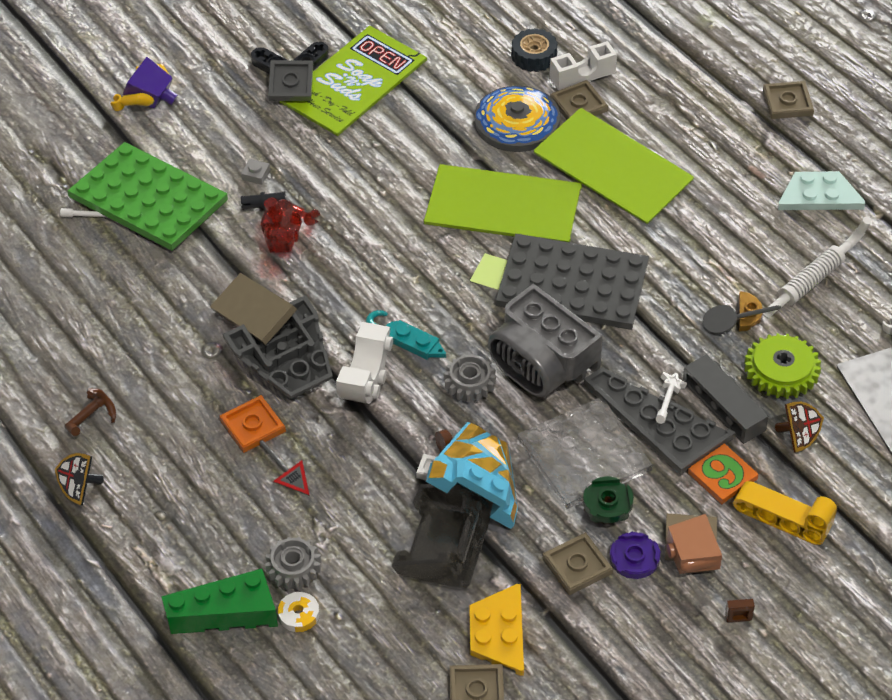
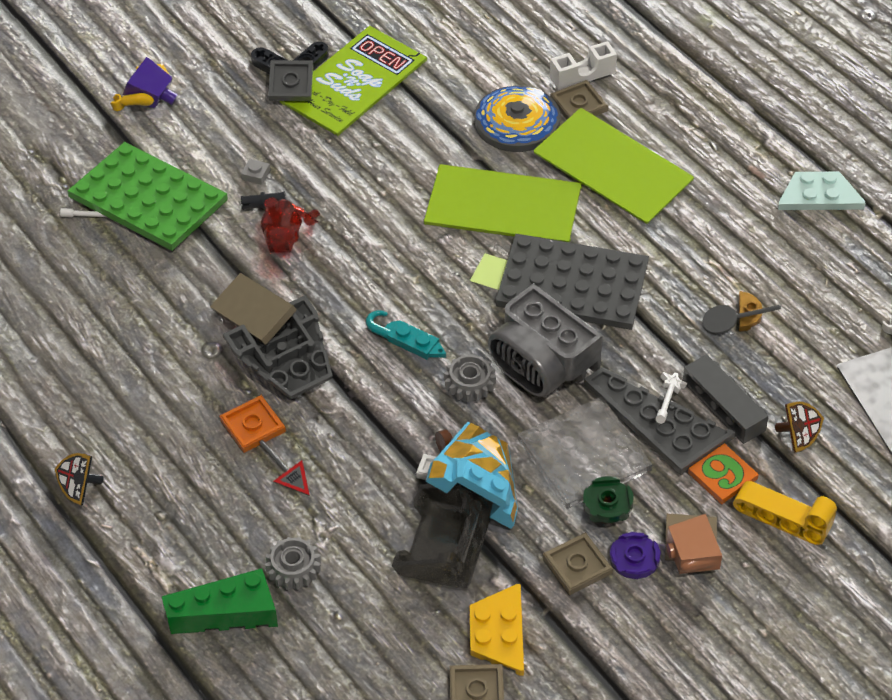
reddish brown piece [64,388,116,436] -> none
piece [278,592,319,632] -> none
white brick [336,322,393,404] -> none
black wheel [511,28,558,72] -> none
reddish brown tile [725,599,755,623] -> none
lime gear [744,333,821,399] -> none
dark tan tile [763,81,814,119] -> none
white piece [763,217,872,318] -> none

